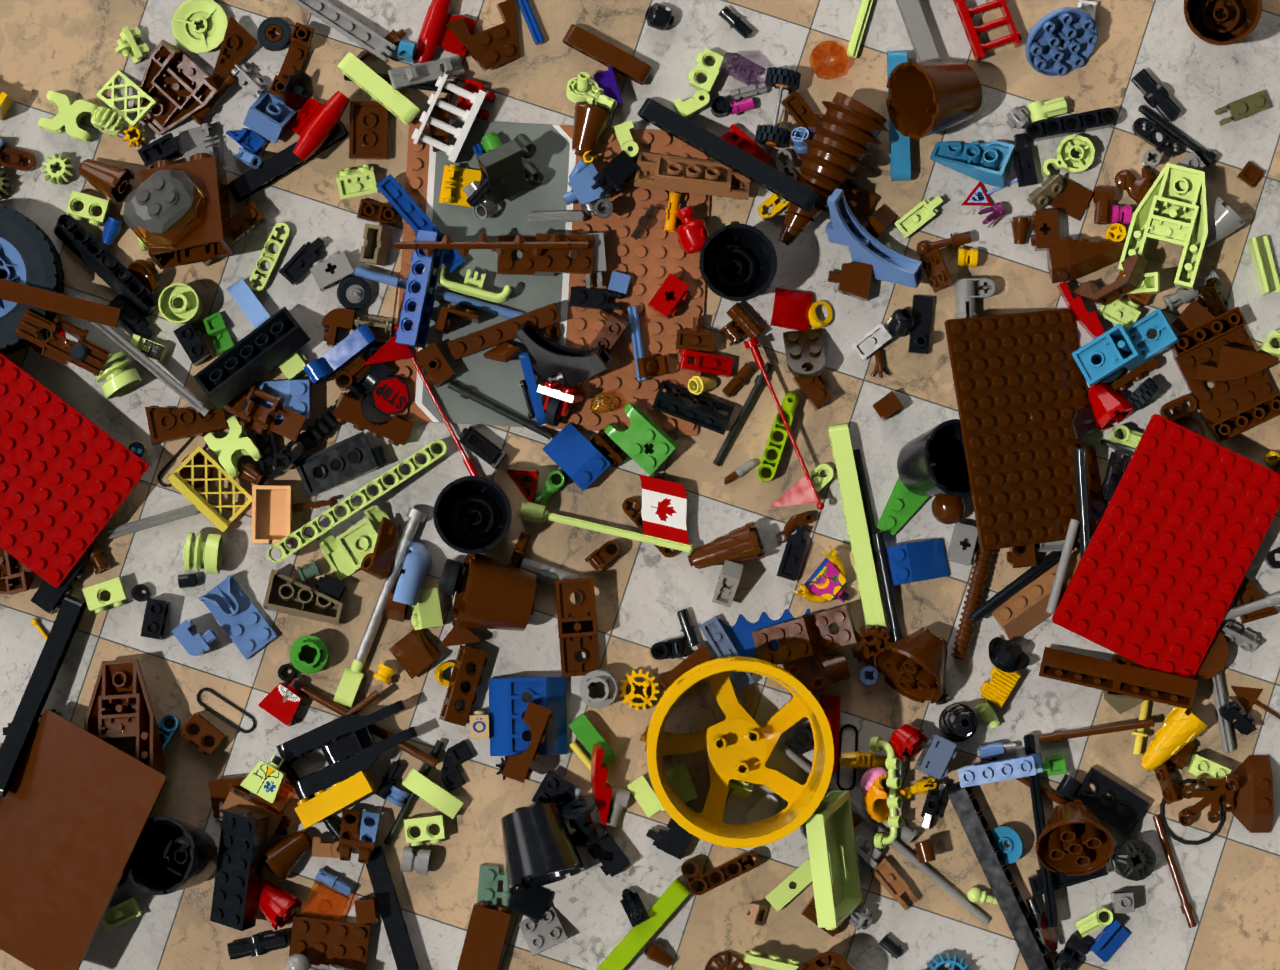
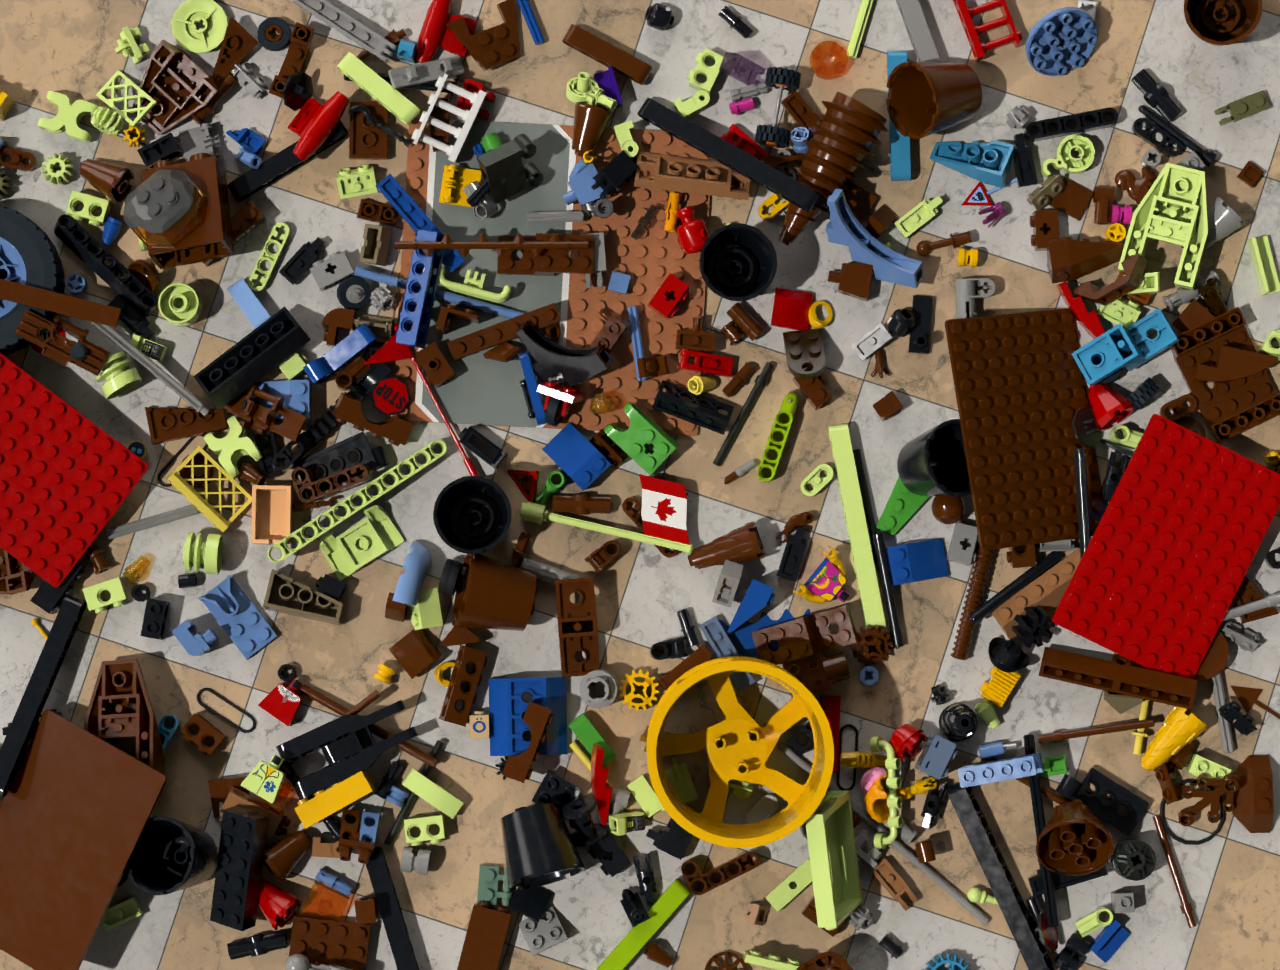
black brick [173,322,212,366] -> none
bright green slope [202,311,234,357] -> none
medium blue slope [243,90,299,144] -> none
bright green piece [289,635,330,674] -> none
sand green bush [297,560,321,583] -> none
flat silver piece [333,507,427,708] -> none
reddish brown door [361,517,401,580] -> none
black tile [440,740,474,792] -> none
pearl dark grey bar [448,381,553,440] -> none
black hinge [569,287,624,311] -> none
black wheel [711,96,730,118] -> none
piece [744,337,824,510] -> none
reddish brown cone [874,627,948,704] -> none
reddish brown hinge [919,247,953,293] -> none
dark azure dish [991,826,1023,864] -> none
reddish brown cone [1011,217,1030,244] -> none
yellowish green piece [1027,97,1068,122] -> none
light grey piece [1046,519,1080,614] -> none
reddish brown hinge [1109,358,1159,392] -> none
none -> medium blue wheel [66,274,87,295]
none -> clear yellow cone [122,555,150,584]
none -> reddish brown beam [291,464,372,503]
none -> black piece [348,105,412,147]
none -> light grey gear [370,287,395,312]
none -> reddish brown piece [553,494,611,515]
none -> yellowish green leg [609,811,645,836]
none -> black hinge [633,853,658,904]
none -> blue slope [727,579,775,634]
none -> reddish brown piece [760,155,801,167]
none -> black gear [1012,605,1055,648]

